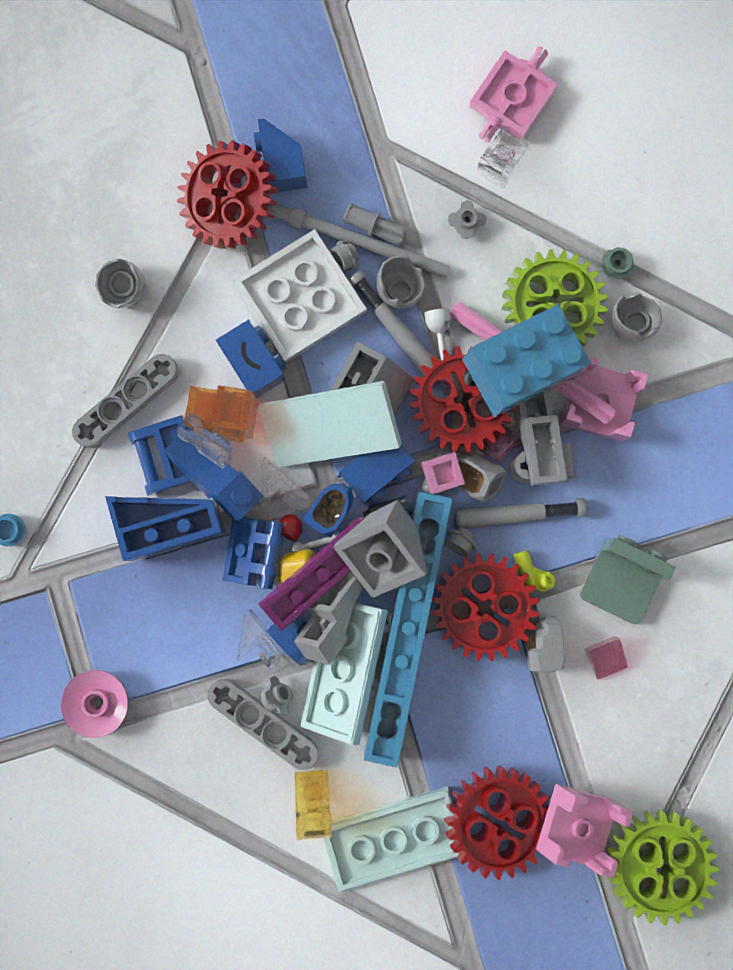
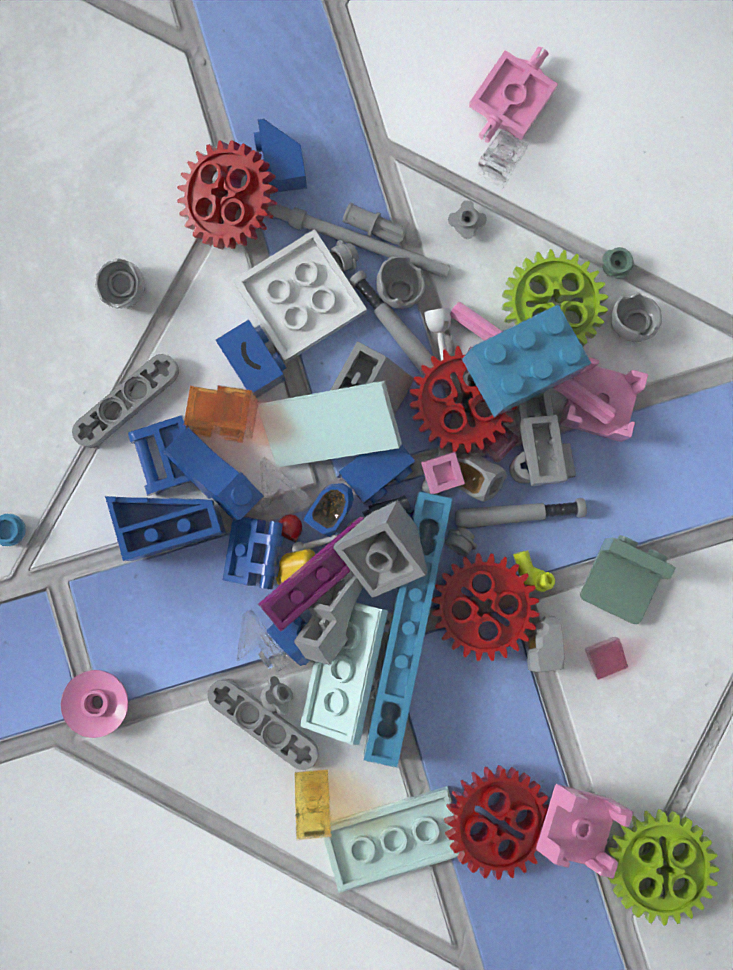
clear plate [177,413,233,469] -> none

